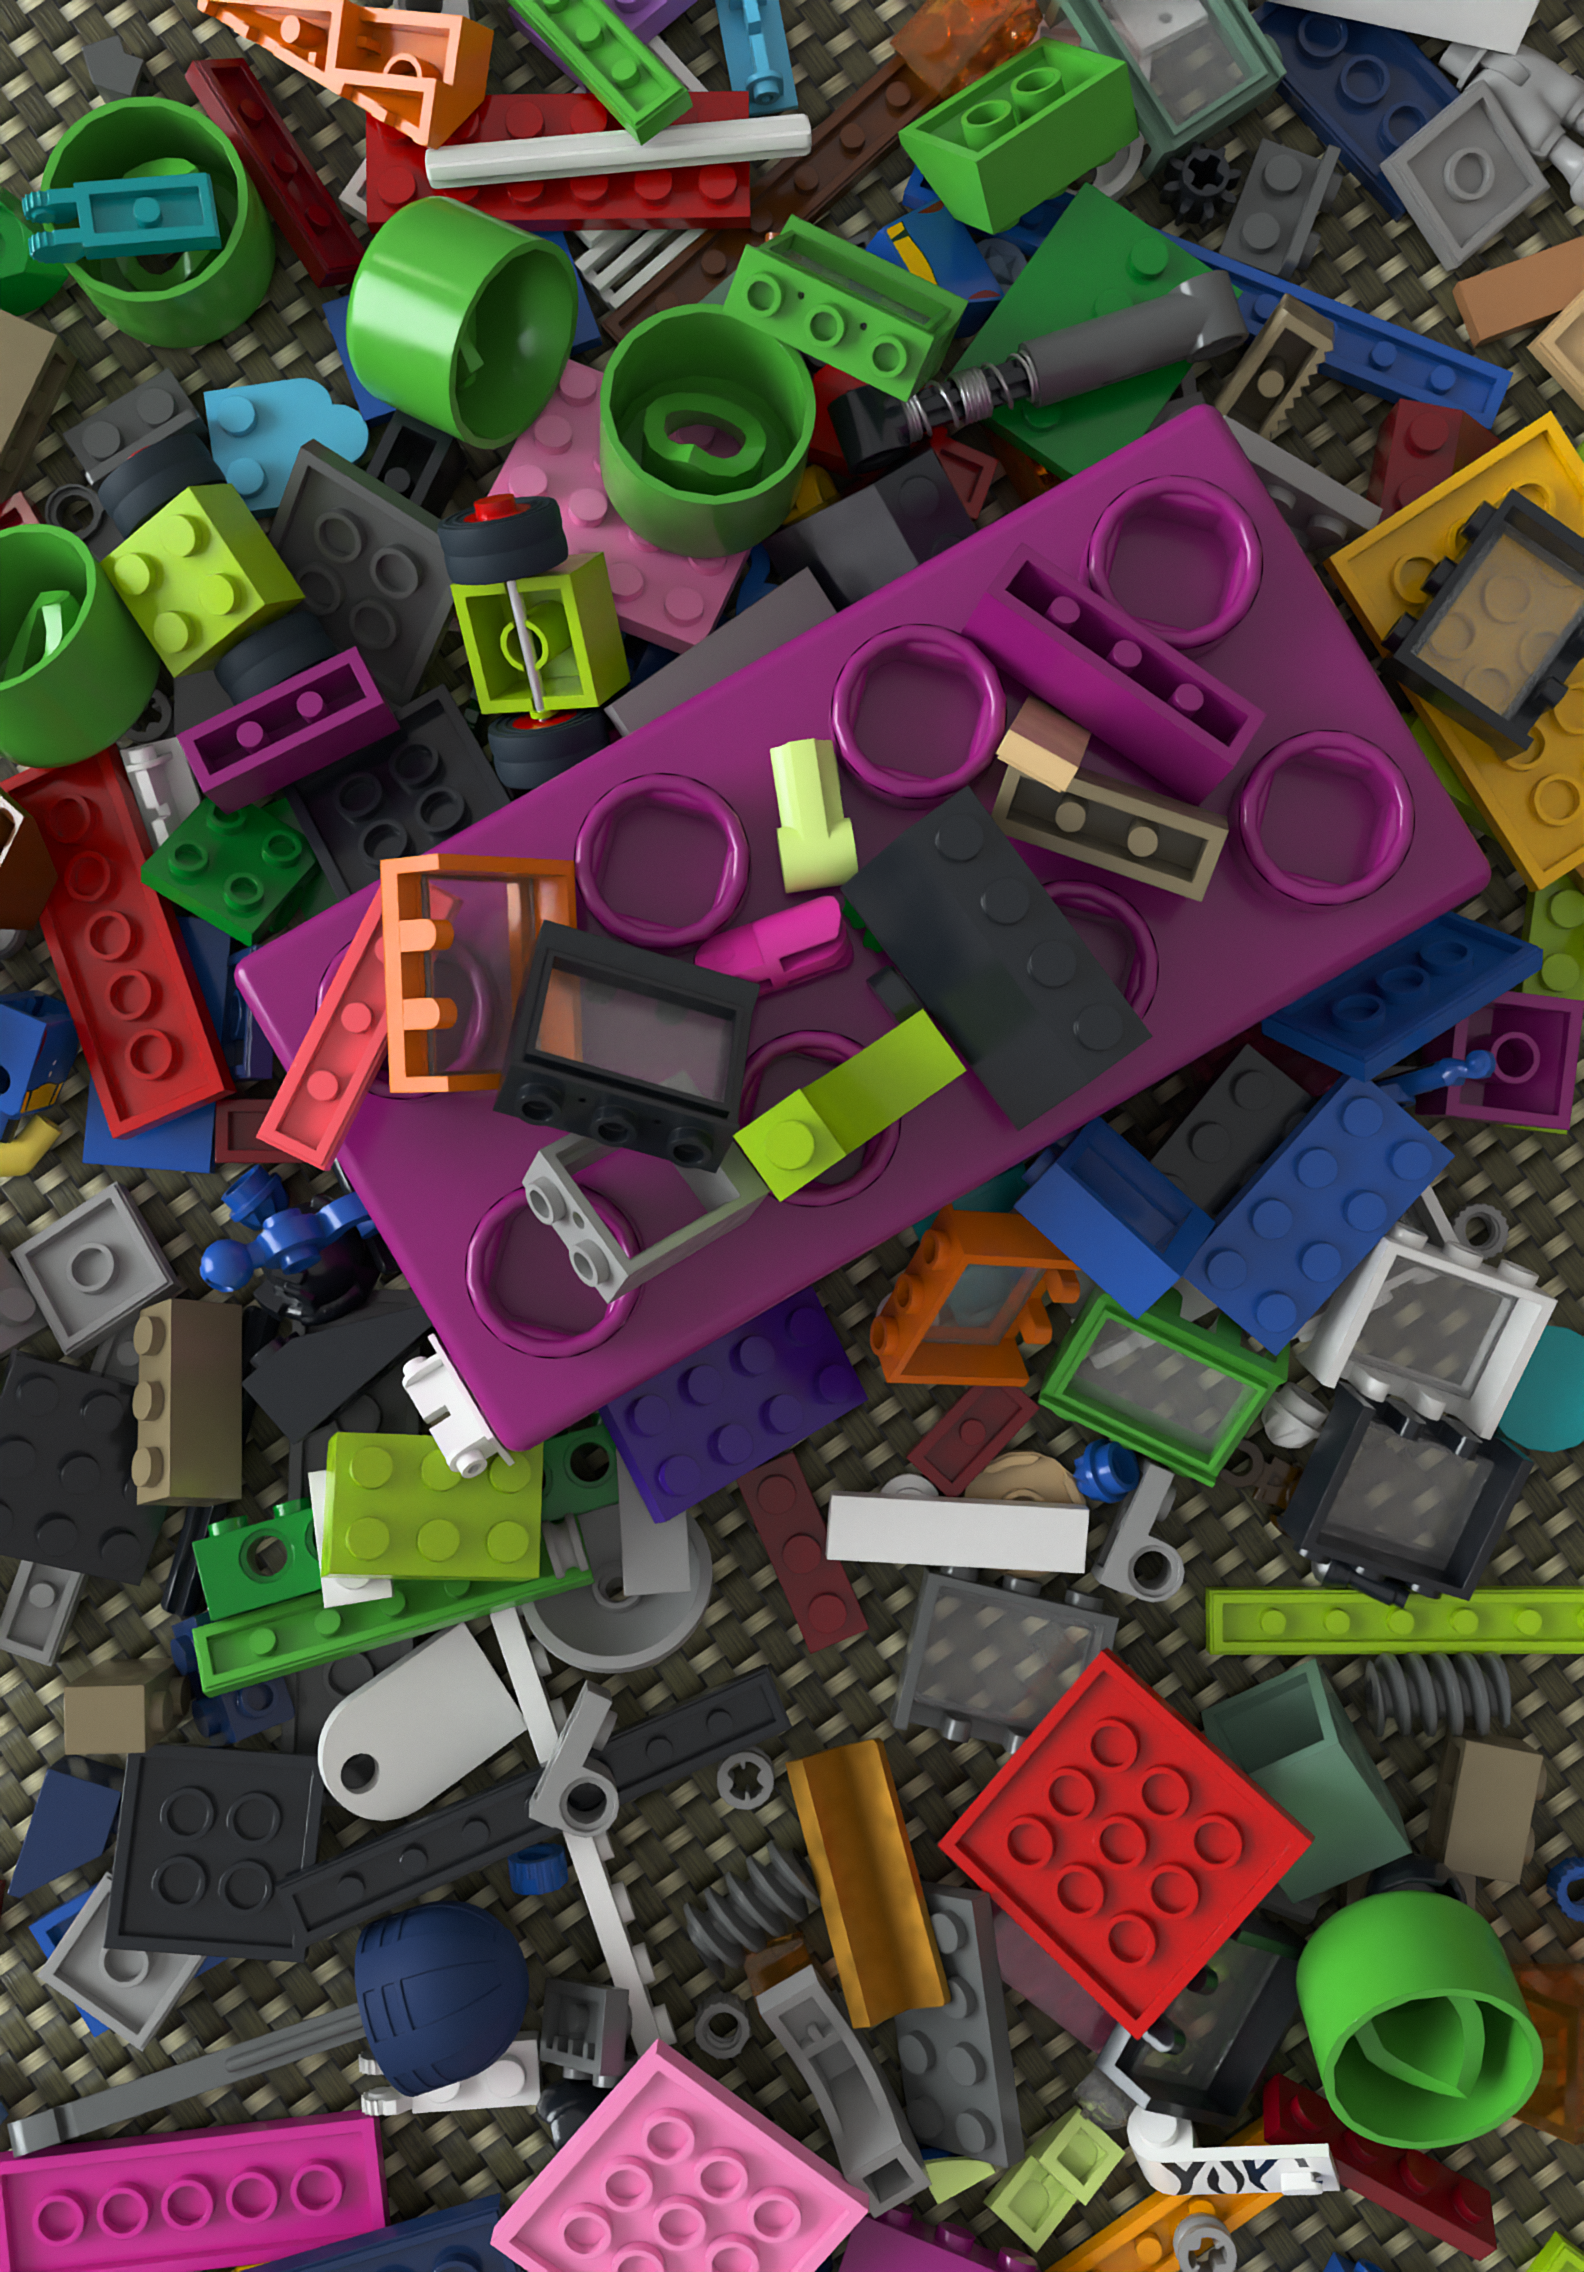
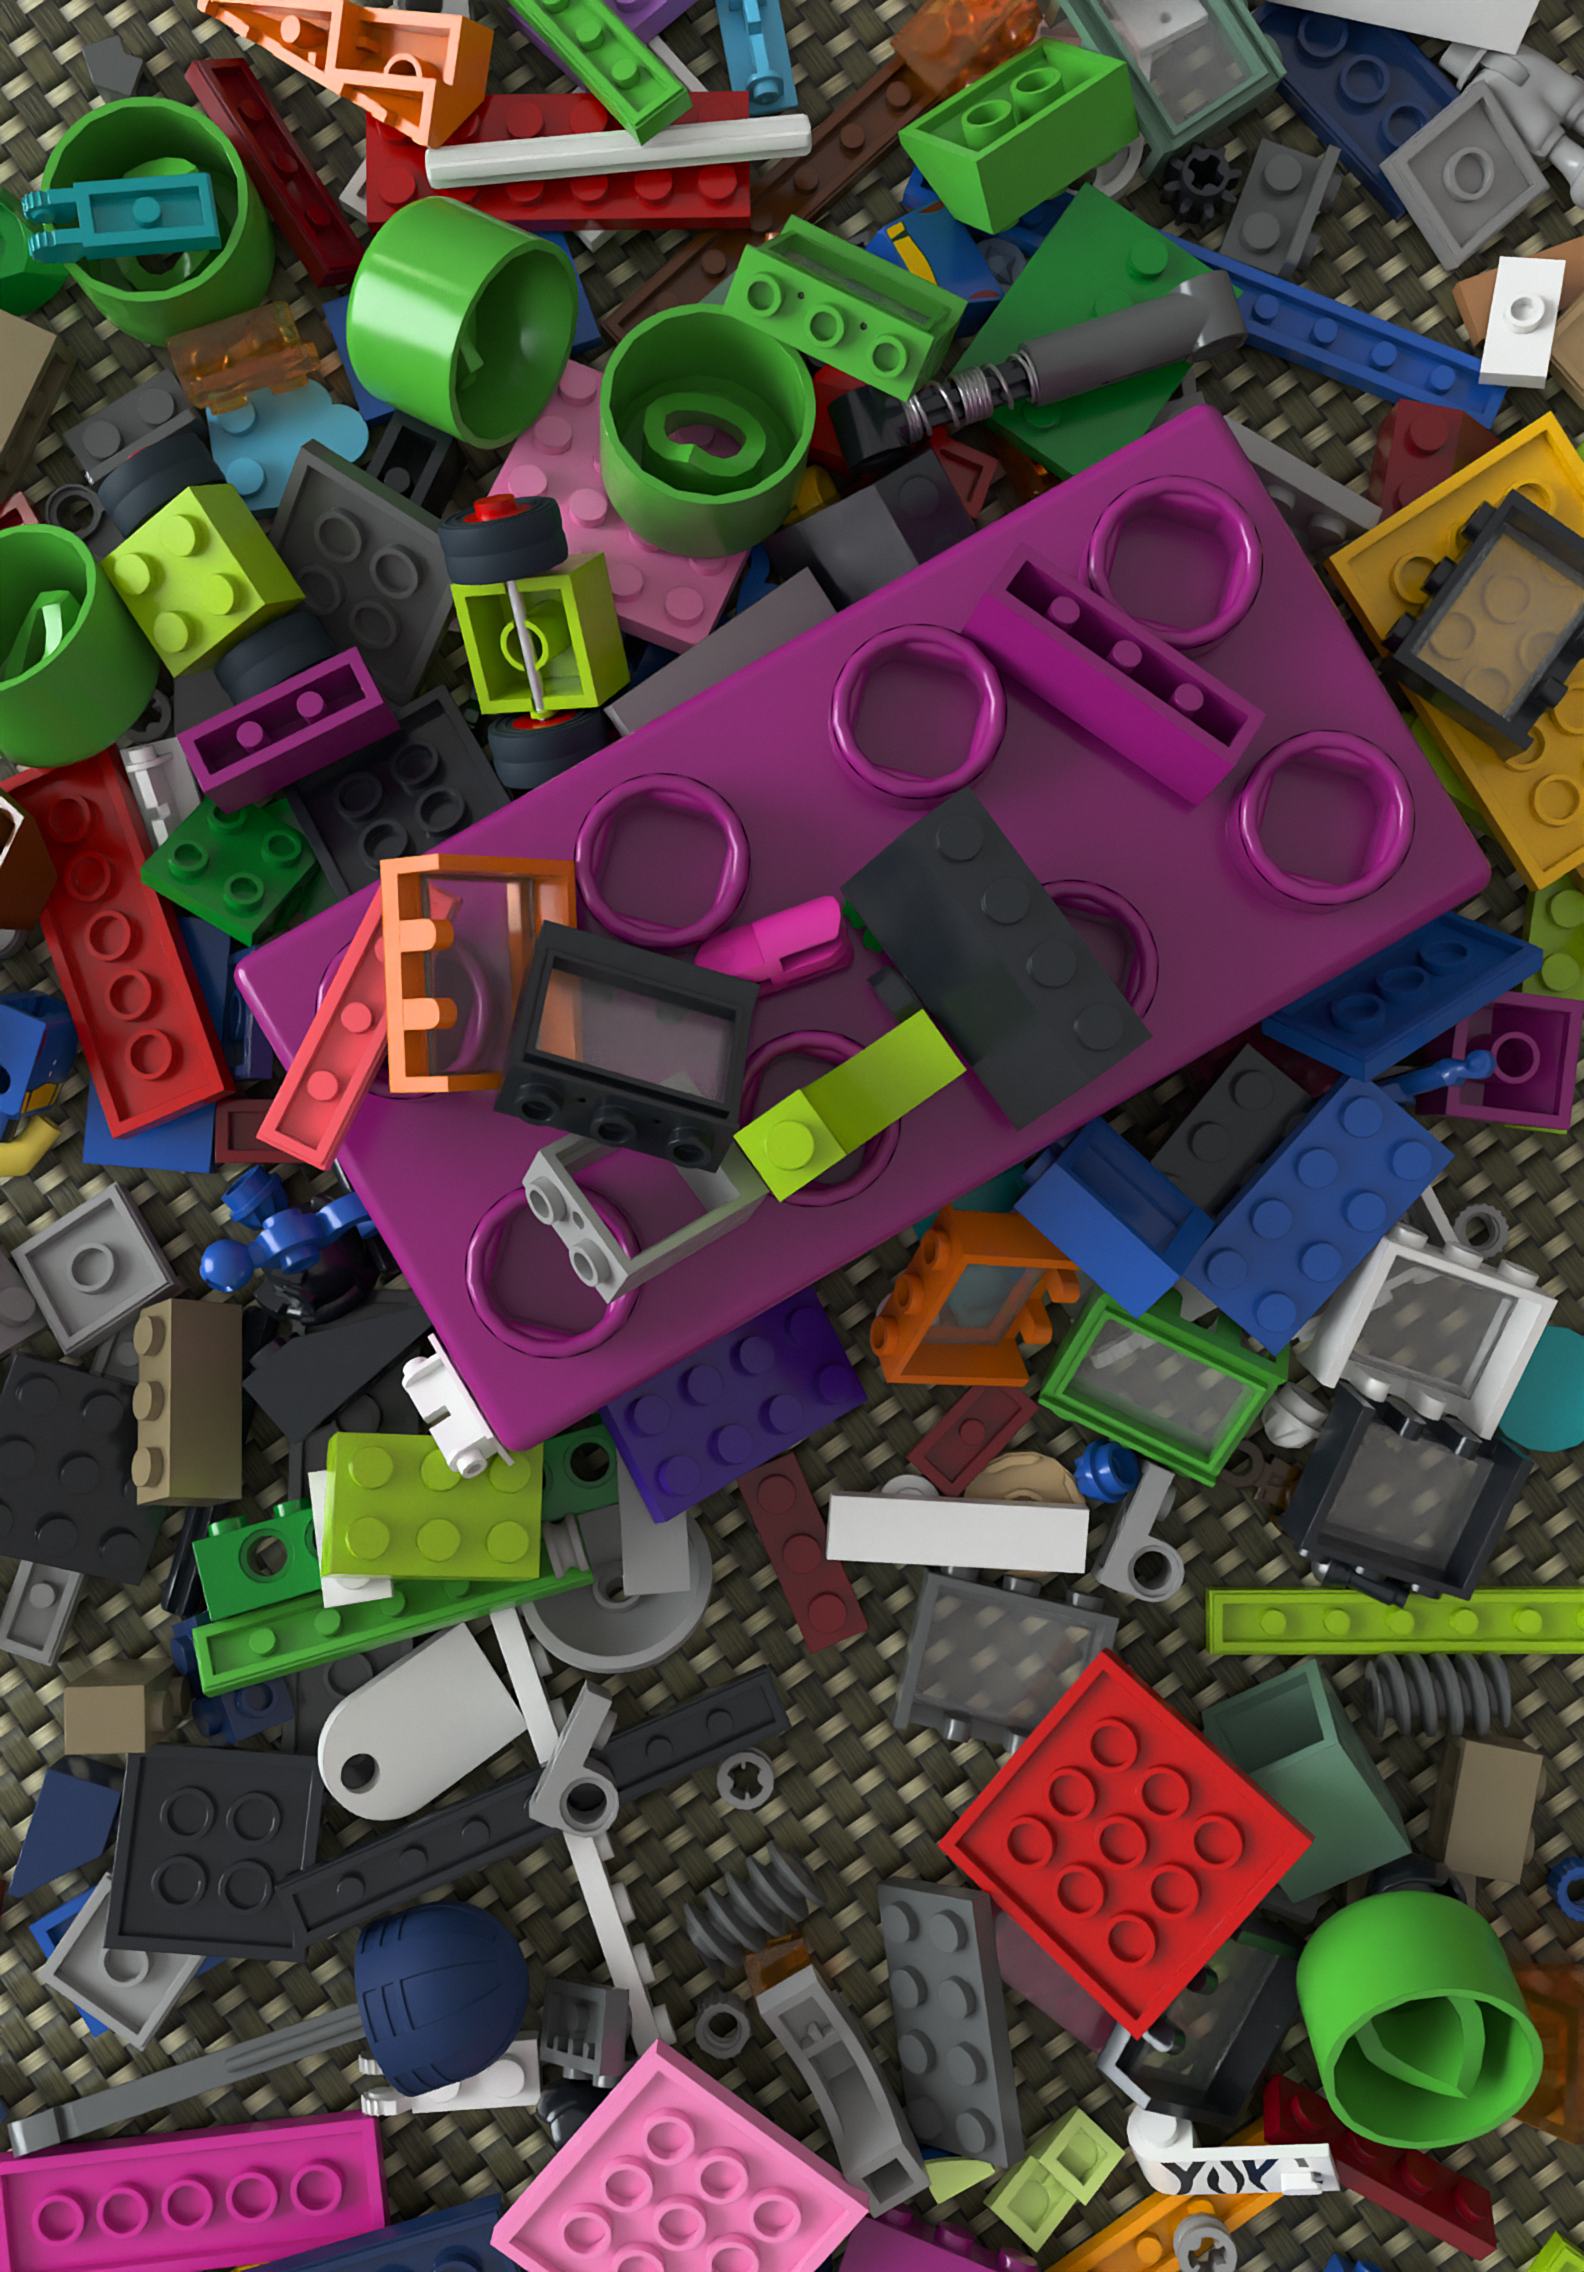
blue axle [507,1843,569,1895] -> none
white tile [574,229,707,313] -> none
yellowish green piece [770,738,858,893] -> none
pearl gold panel [785,1737,951,2029] -> none
dark tan brick [991,765,1229,902] -> none
tile [995,694,1092,793] -> none
clear plate [1071,2066,1138,2130] -> none
dark tan brick [1211,293,1335,441] -> none
none -> clear orange bracket [165,300,322,415]
none -> white plate [1478,256,1566,389]

